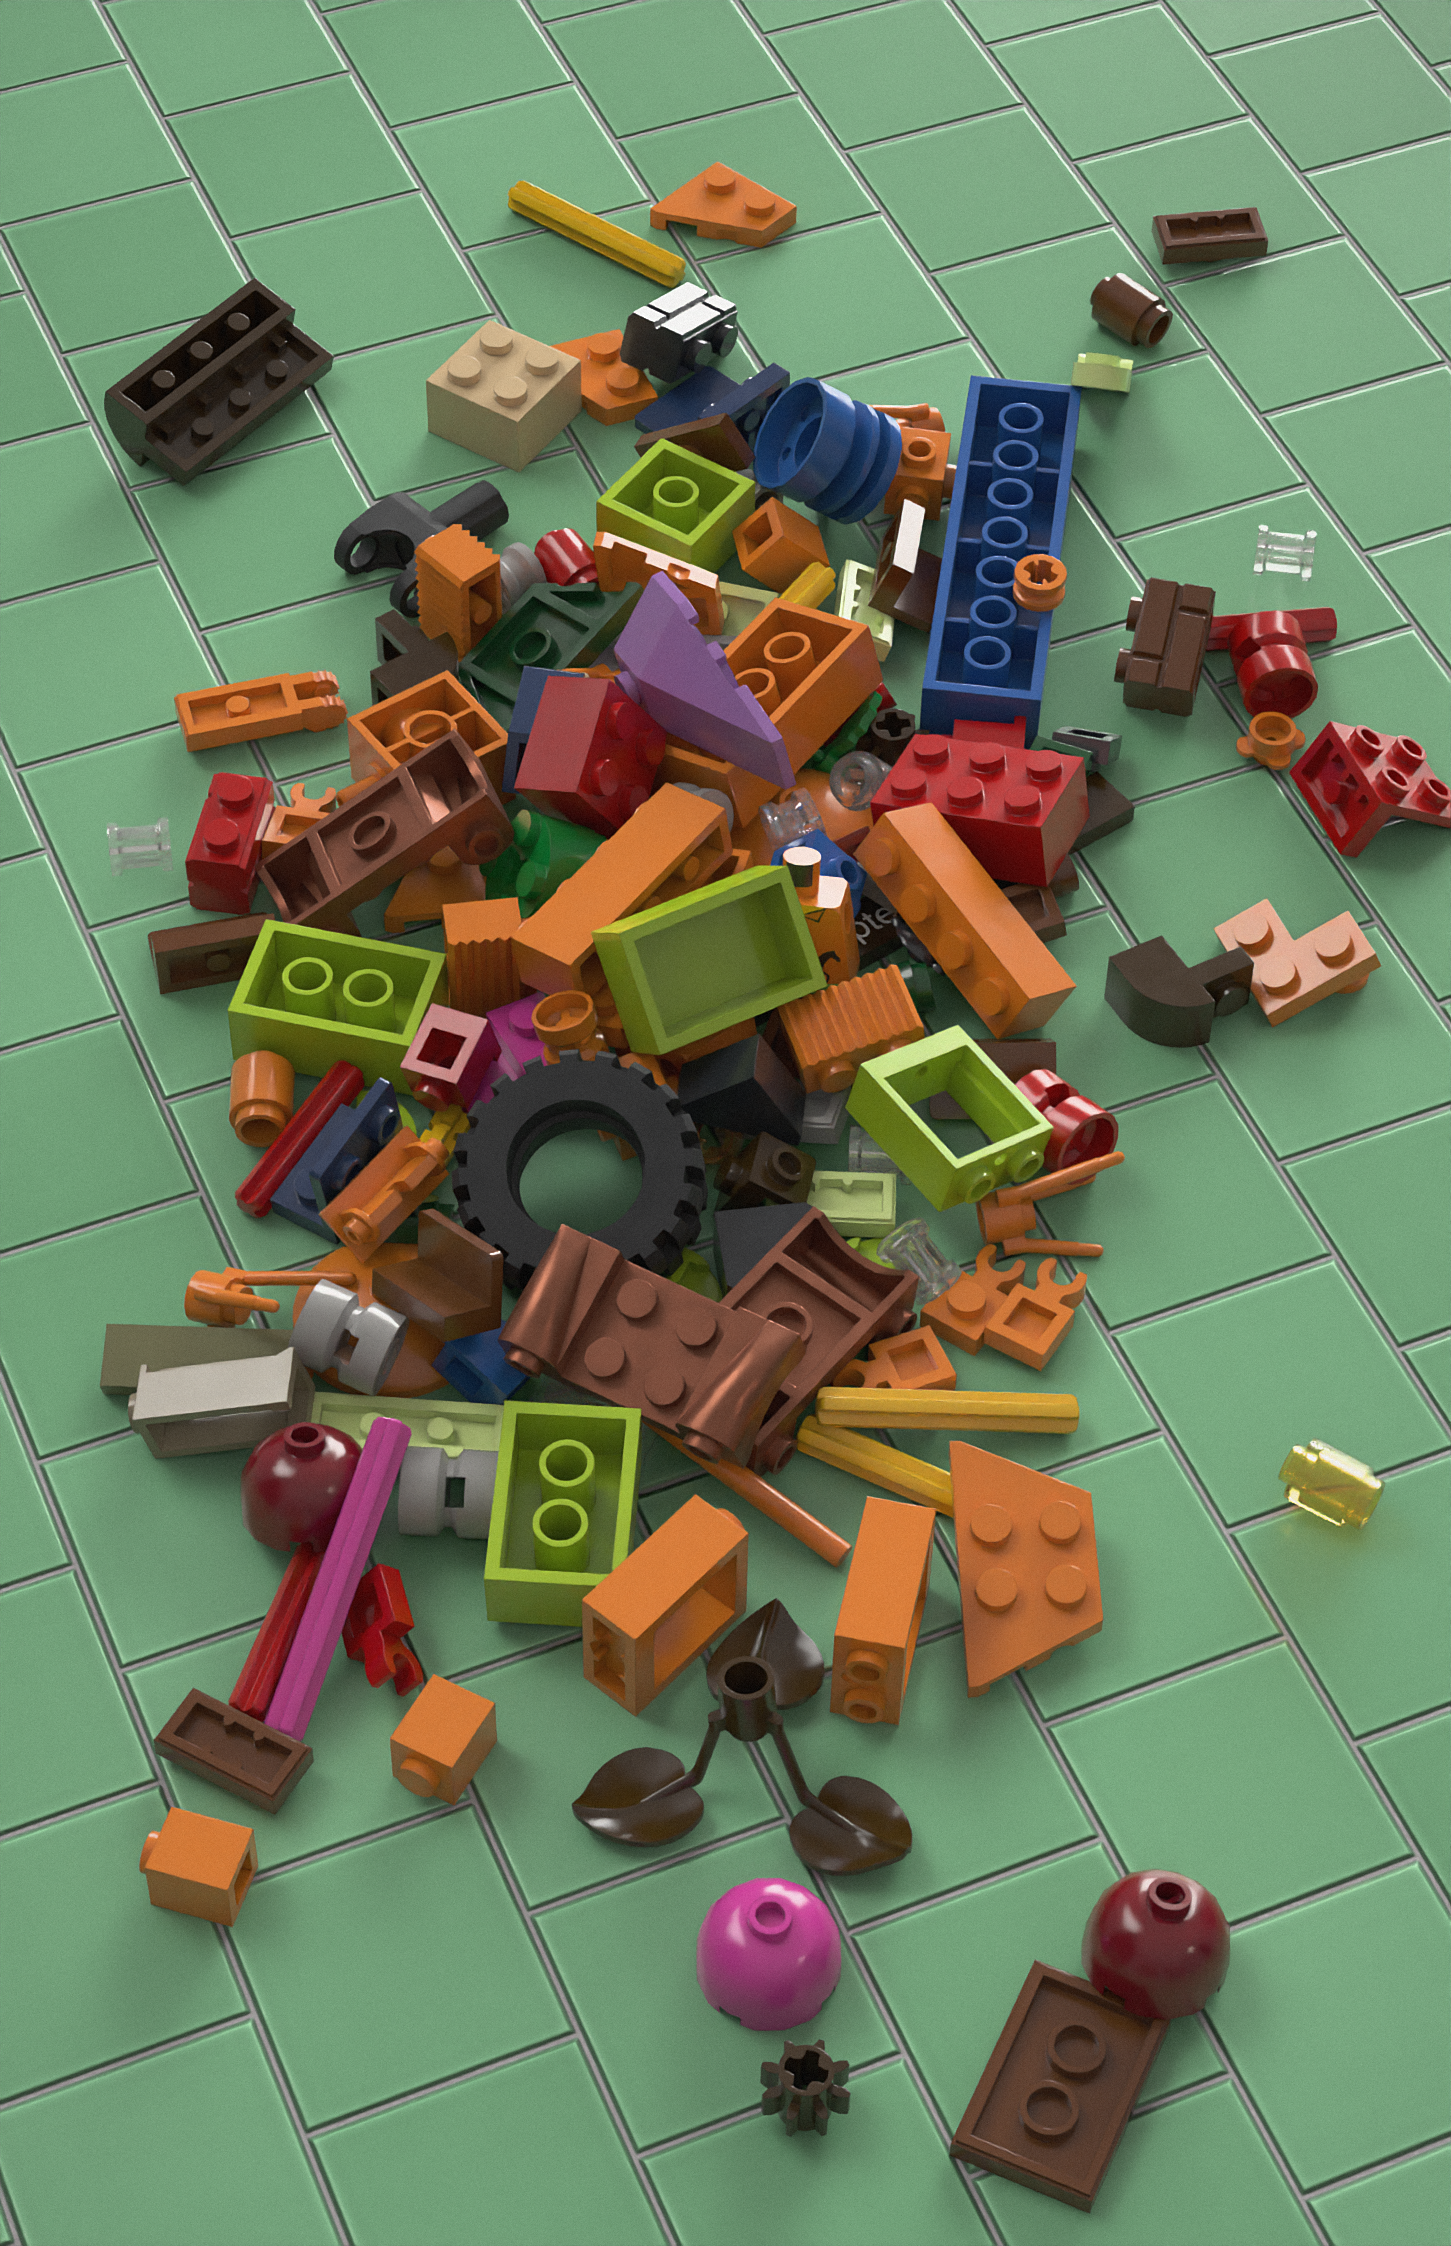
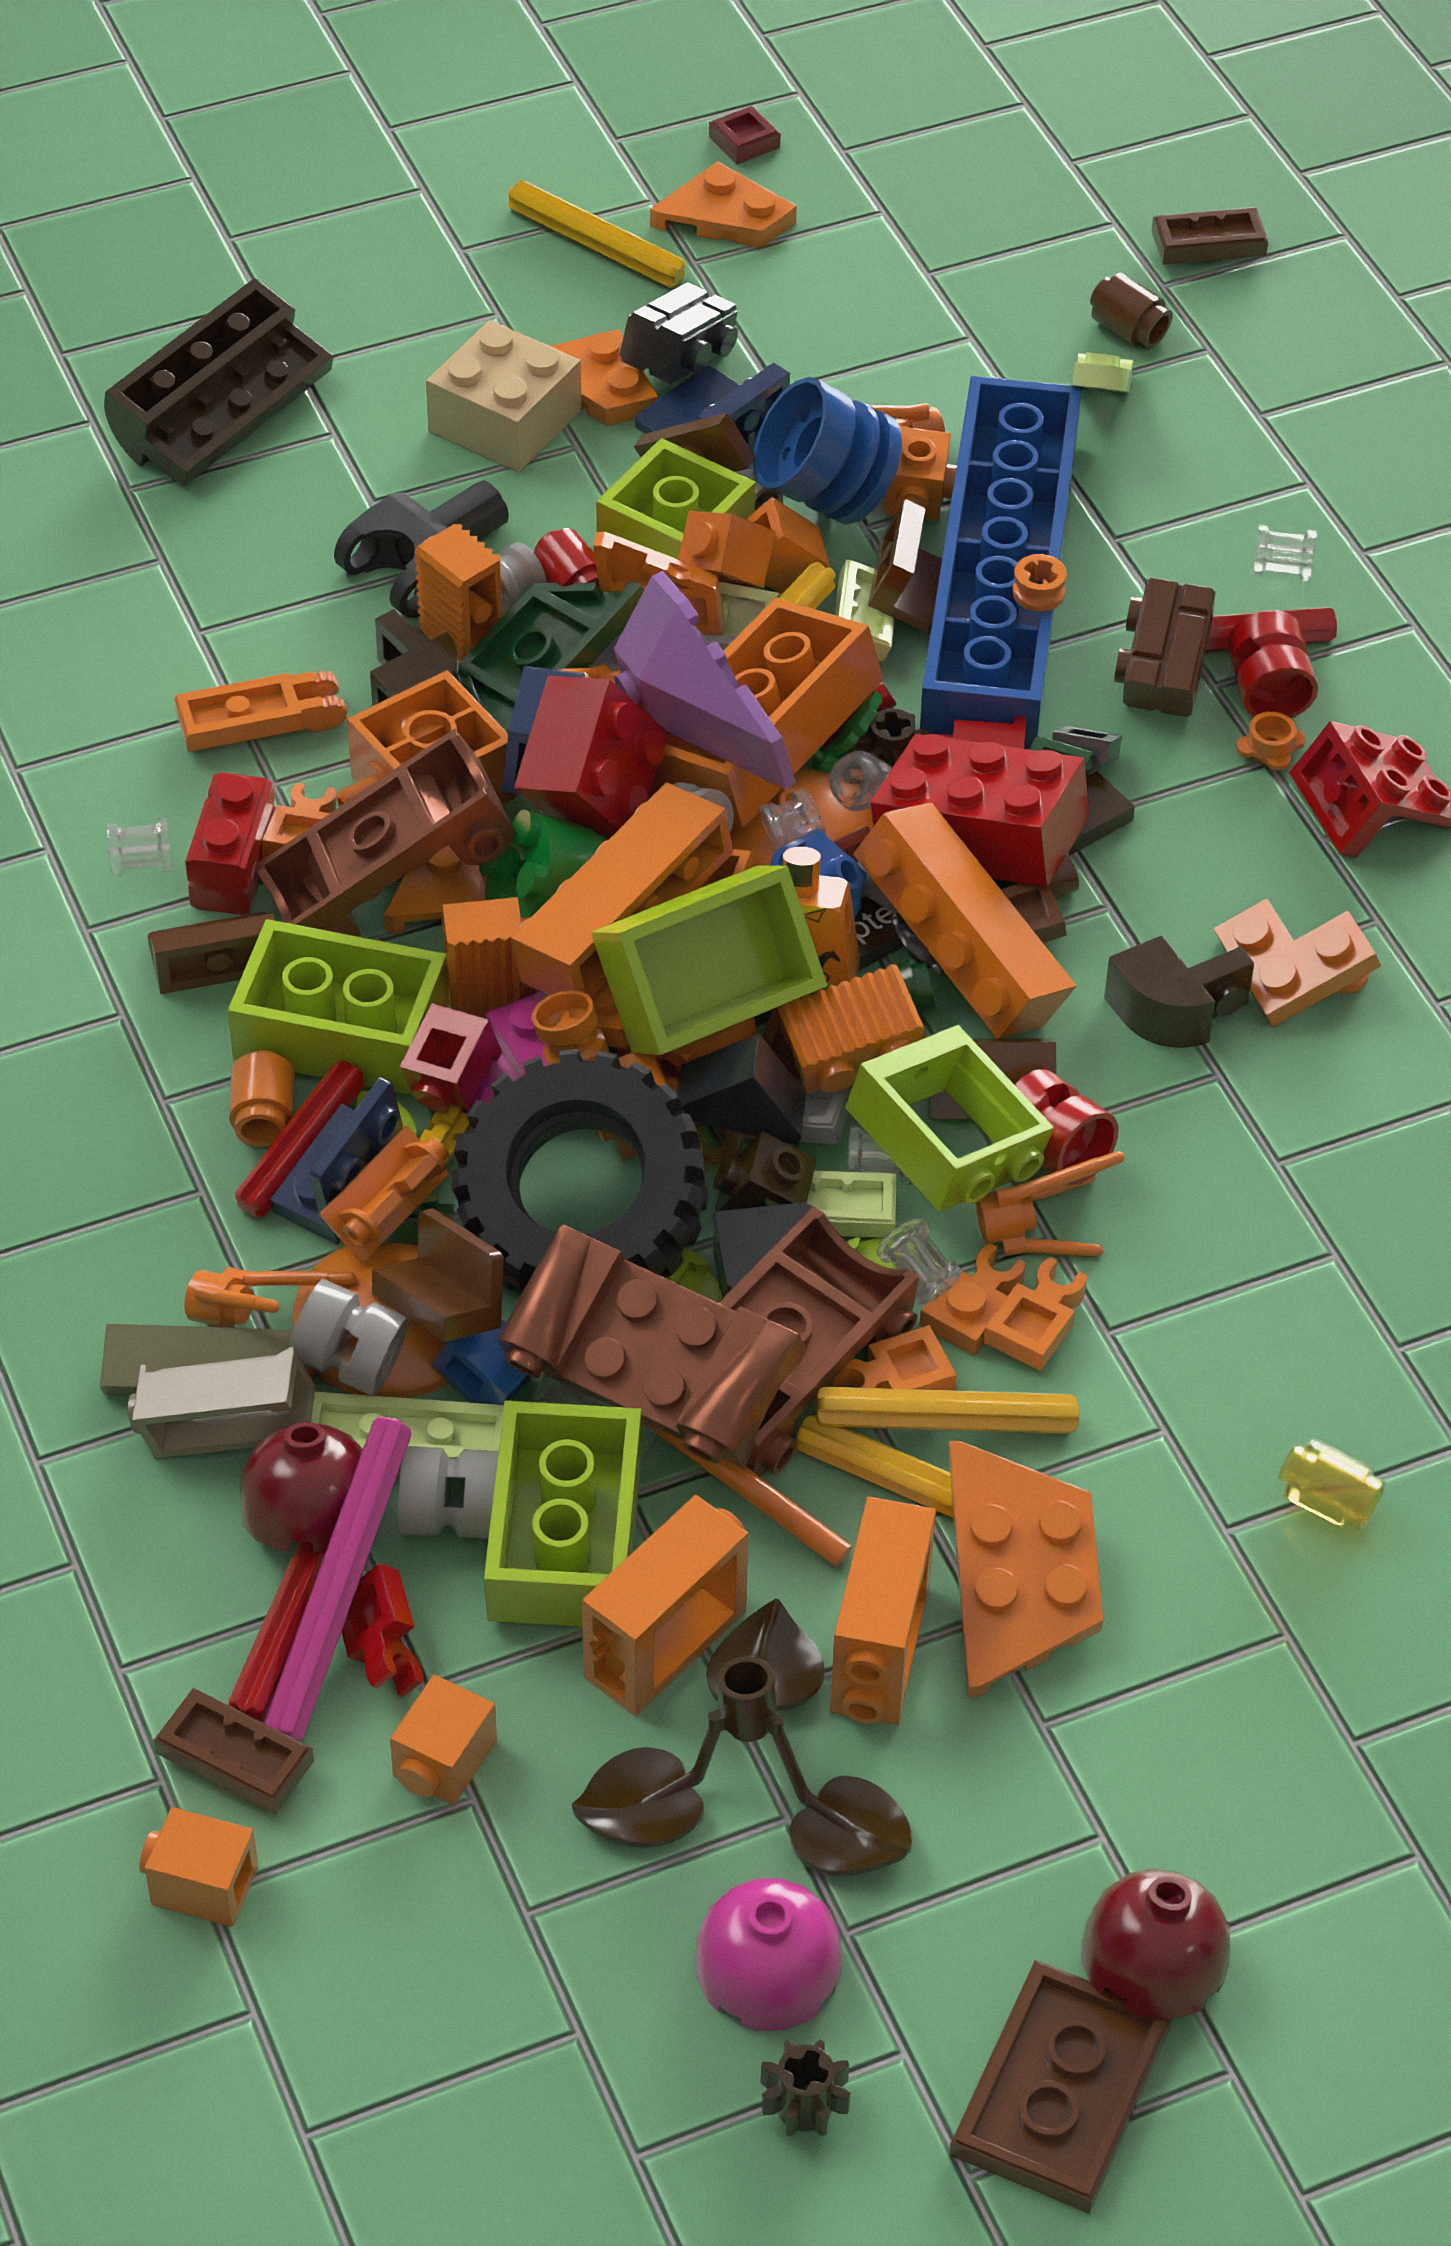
none -> orange brick [678,510,776,588]
none -> dark red tile [709,106,781,165]

